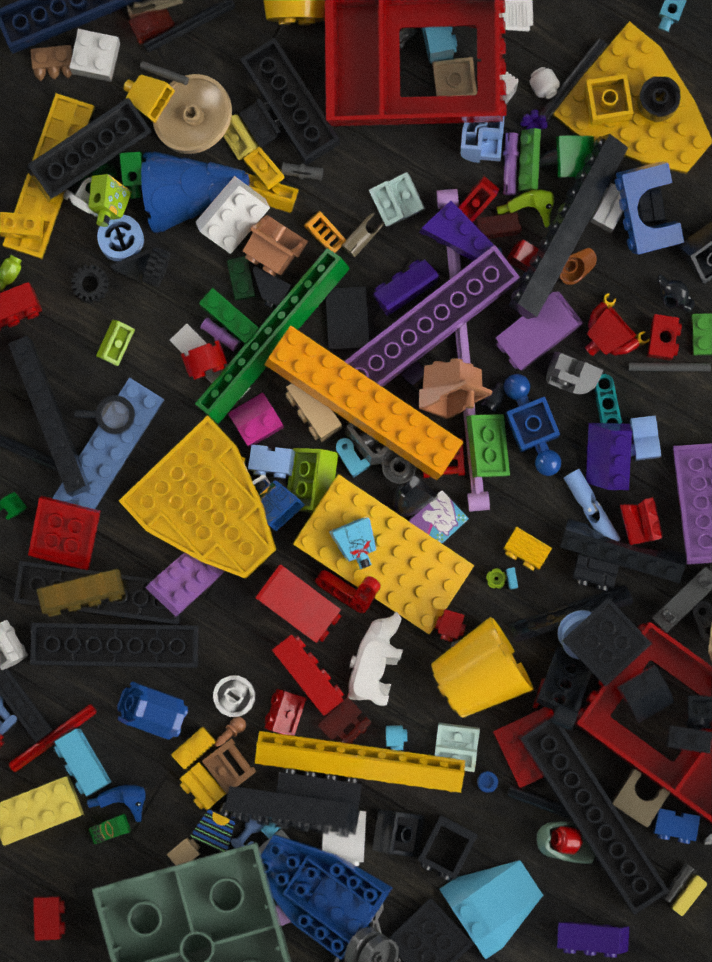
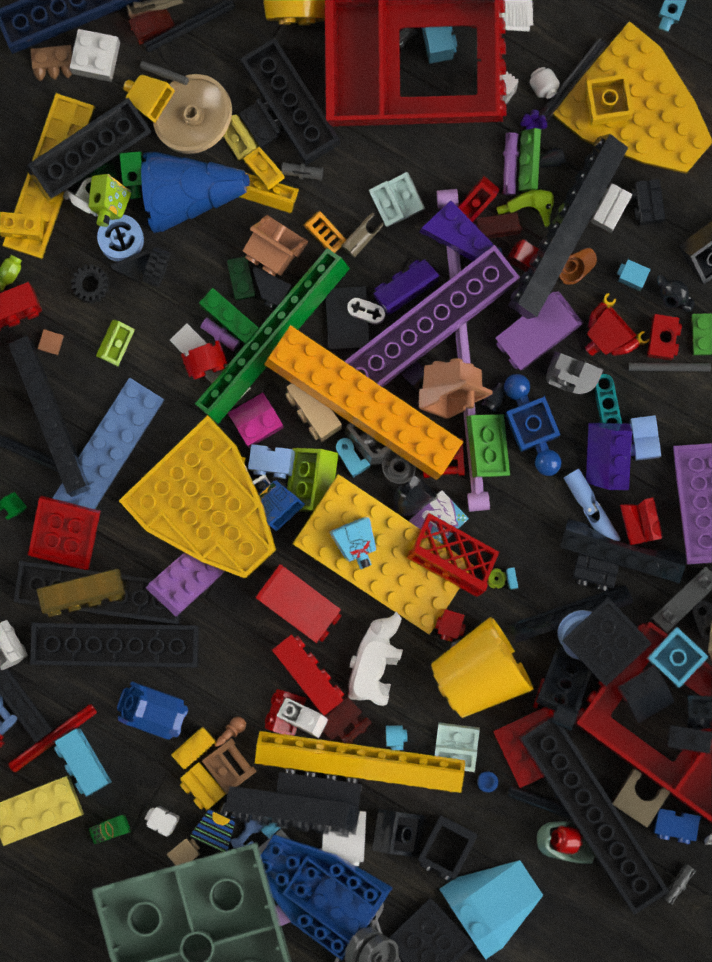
red brick [33,896,66,941] -> none
piece [74,395,135,435] -> none
blue animal [87,785,146,822] -> none
white brick [196,176,270,254] -> none
white brick [213,676,255,717] -> none
red beam [315,570,381,613] -> none
tan tile [432,57,477,96] -> none
light blue brick [460,116,504,163] -> none
yellow brick [503,527,552,571] -> none
green slope [557,136,594,178] -> none
dark purple wedge [557,922,629,957] -> none
arch [615,161,684,255] -> none
black brick [637,76,681,122] -> none
light yellow slope [670,875,707,916] -> none
none -> nougat tile [38,330,64,355]
none -> white brick [145,806,179,836]
none -> white slope [277,698,328,738]
none -> white beam [347,298,385,324]
none -> red fence [406,513,499,597]
none -> medium azure brick [617,260,651,291]
none -> medium azure brick [646,628,708,688]

